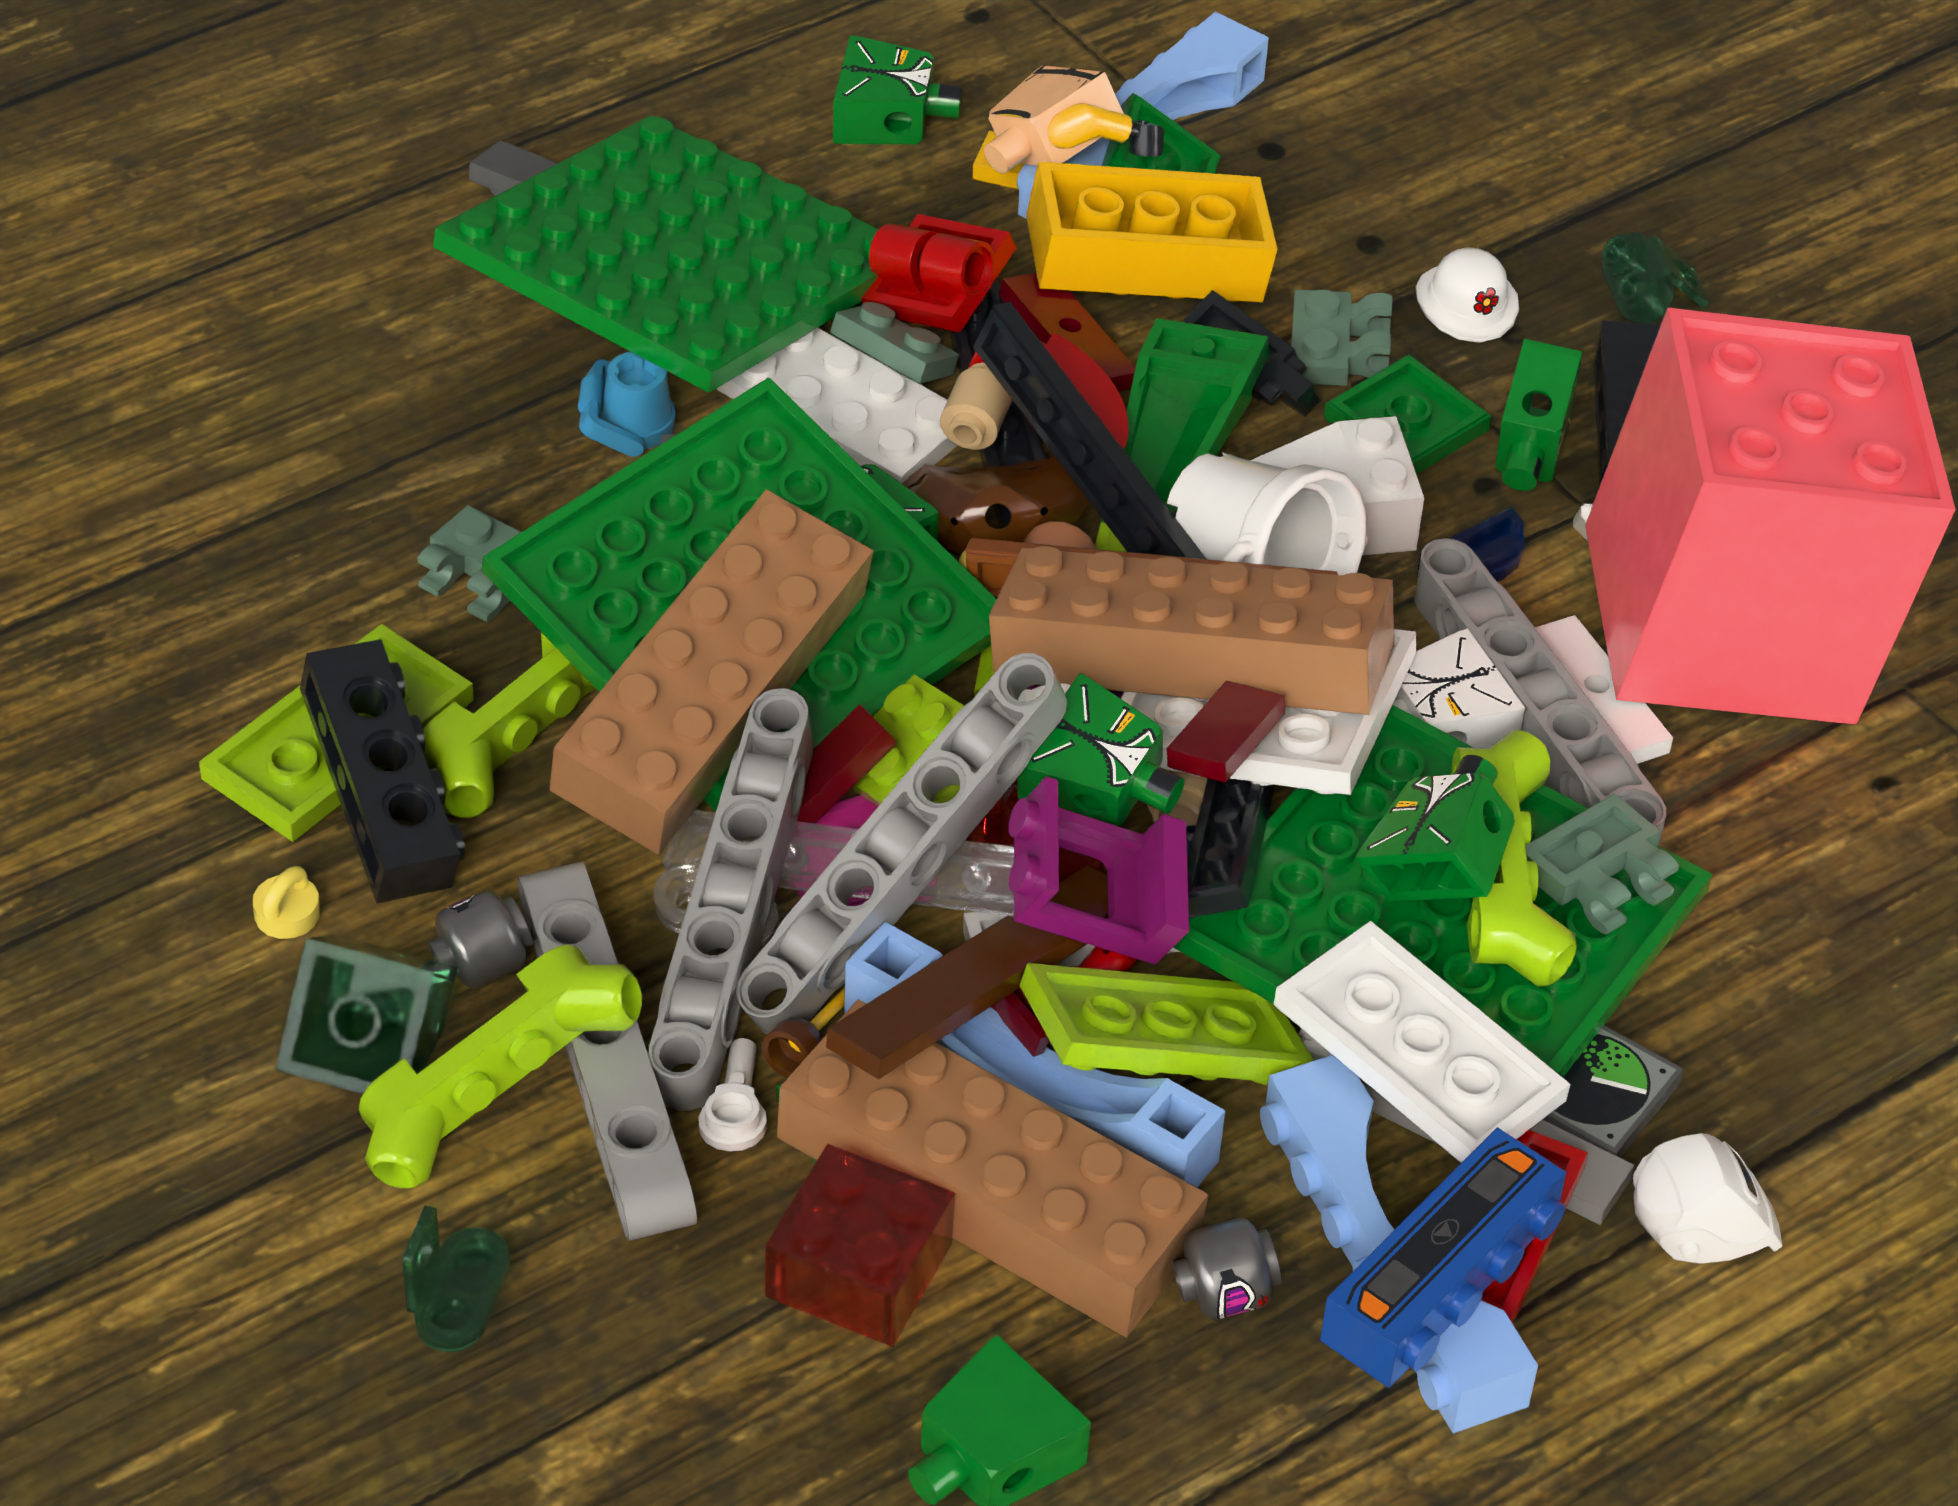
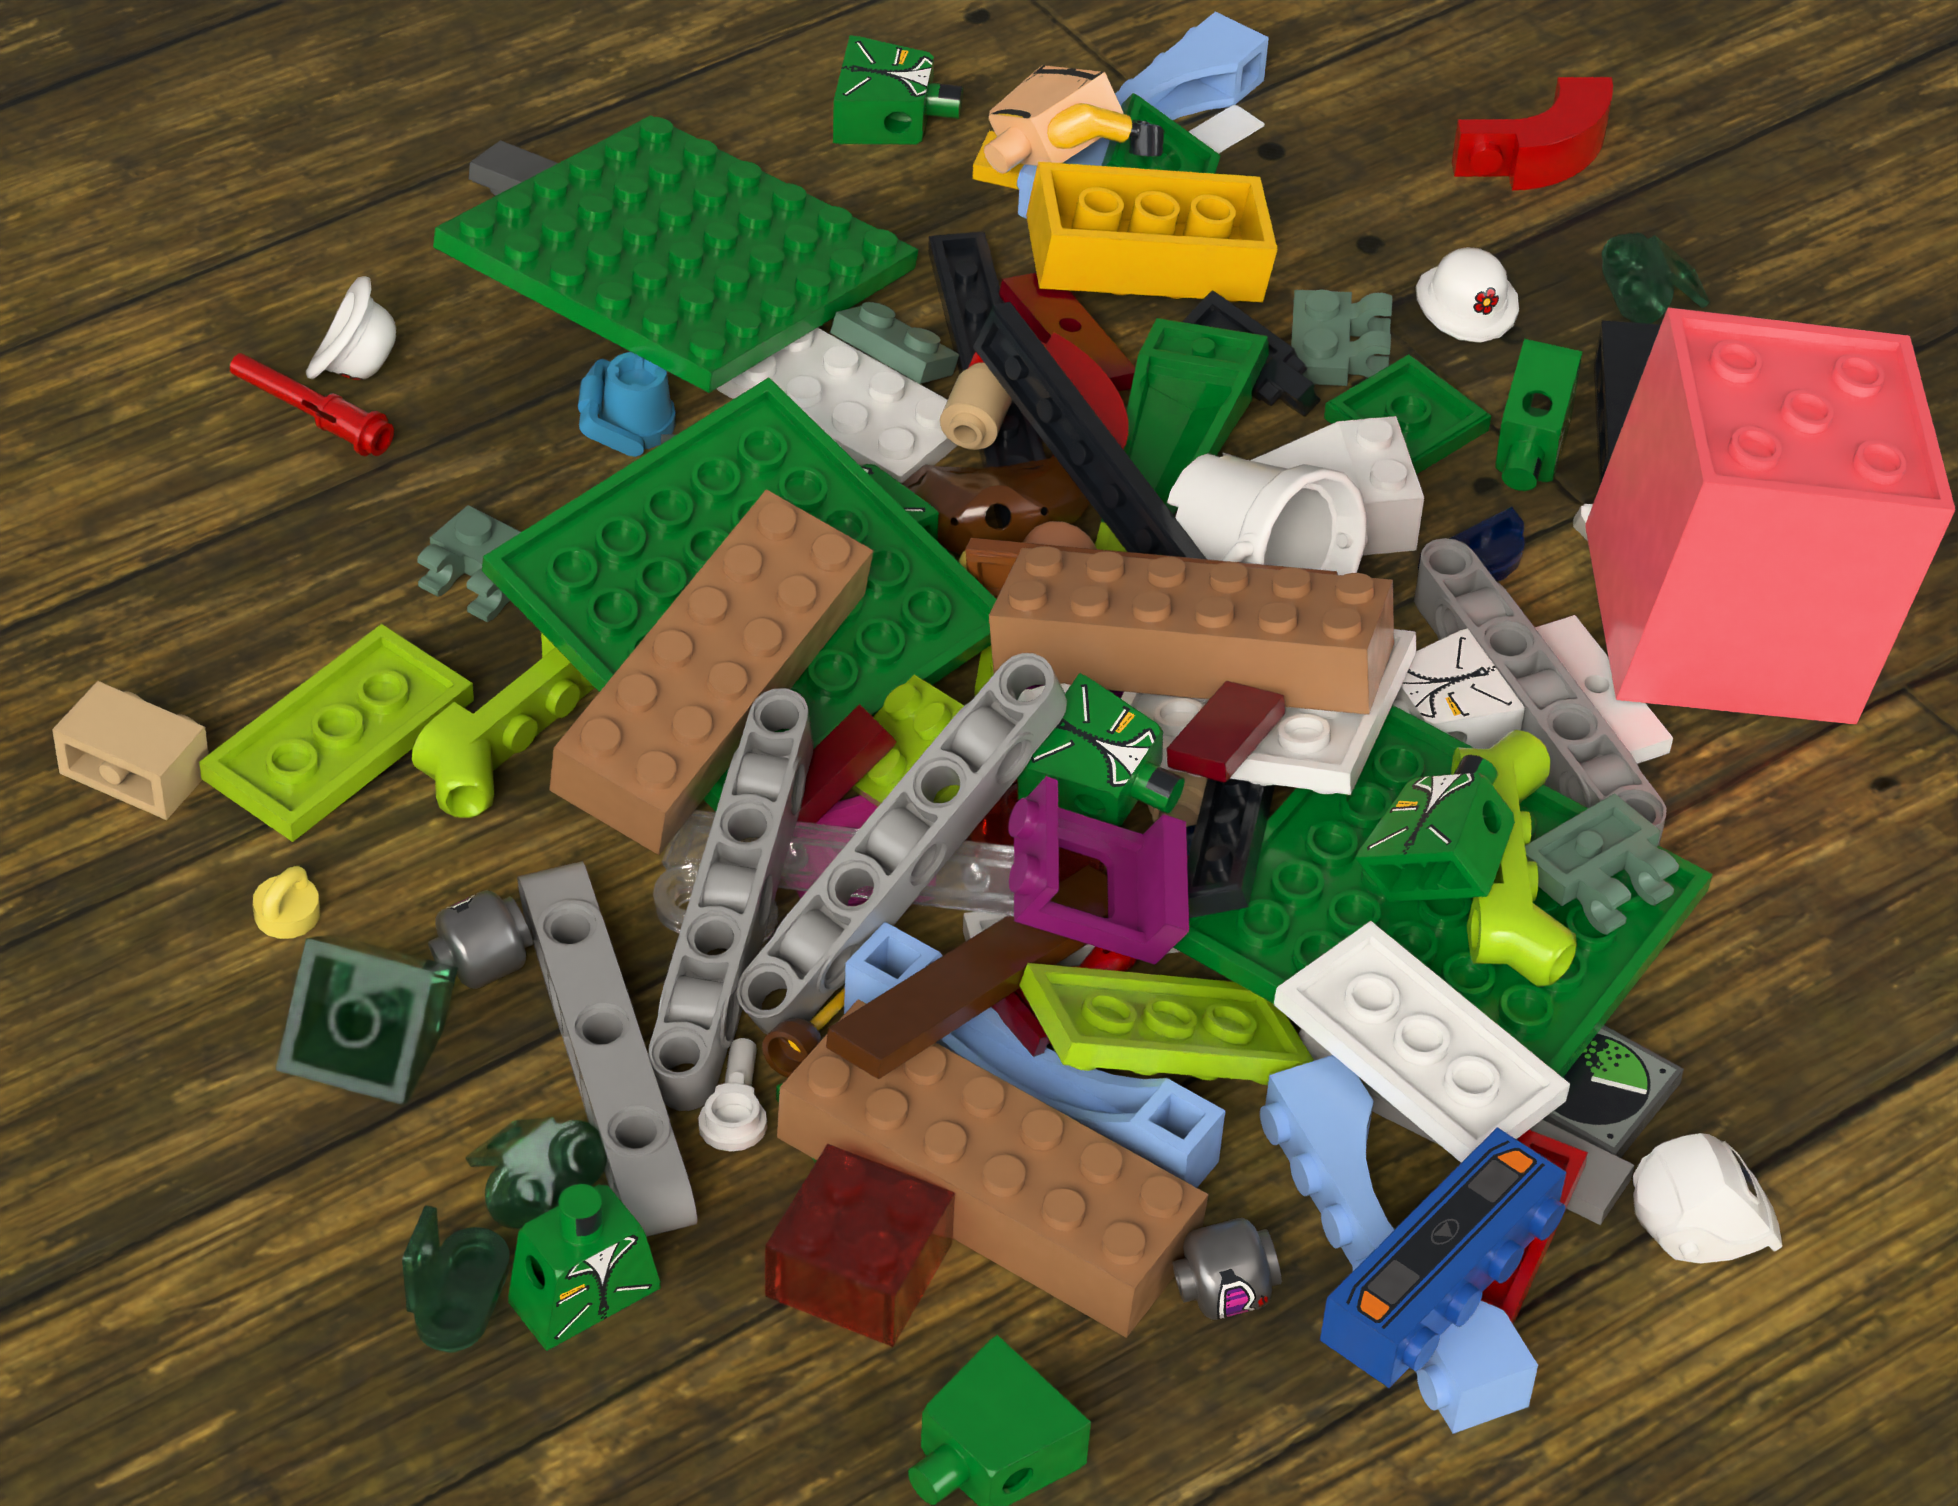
black brick [300,639,465,904] -> none
lime plate [359,945,642,1189] -> none
red plate [861,214,1017,333] -> none
none -> tan brick [52,681,208,820]
none -> red pin [230,353,394,457]
none -> white hat [306,276,396,380]
none -> clear green bracket [465,1117,607,1230]
none -> green torso [508,1184,660,1351]
none -> white sticker [1188,105,1265,154]
none -> red arch [1451,77,1613,191]

